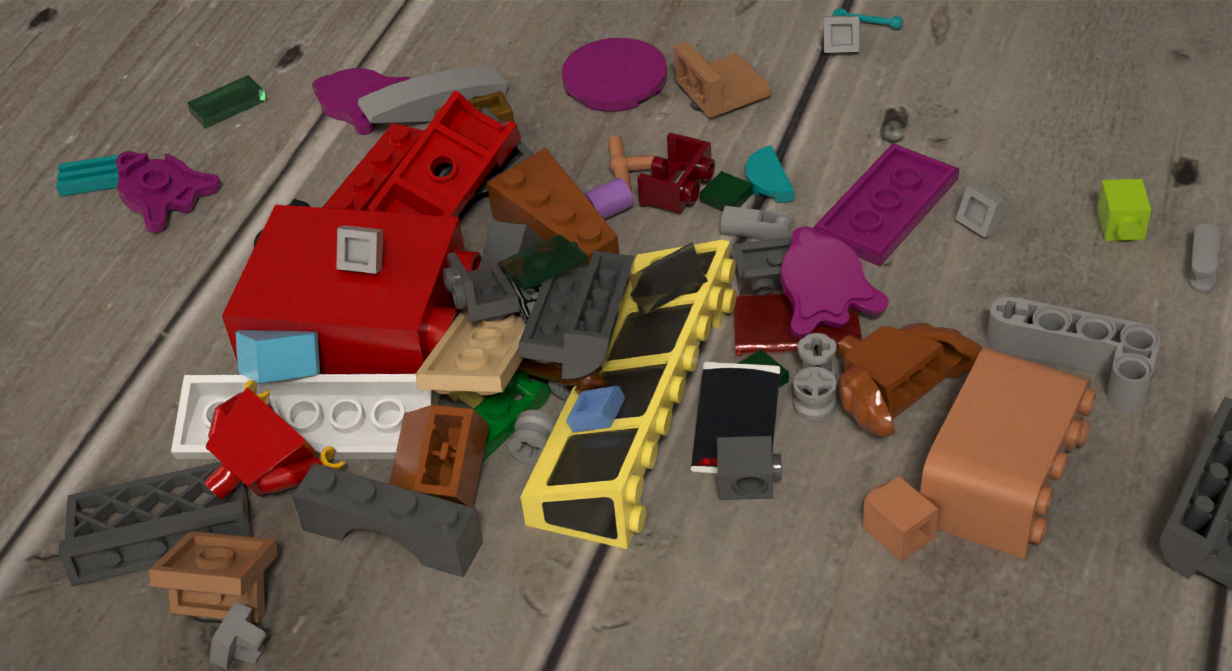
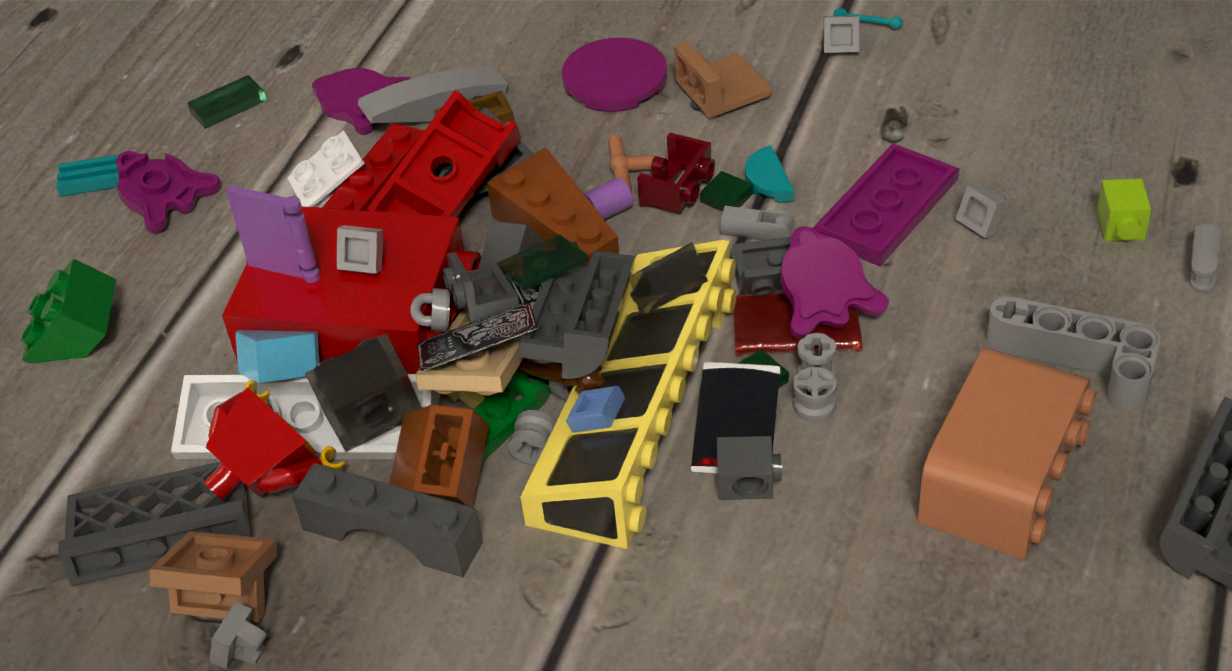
dark orange torso [838,323,982,437] -> none
nougat brick [863,476,938,562] -> none
none -> green slope [21,258,116,364]
none -> medium lavender piece [226,186,320,283]
none -> white hinge [287,130,365,208]
none -> clear smoke brick [305,333,422,452]
none -> light grey tile [410,288,450,332]
none -> black sticker [417,302,538,372]

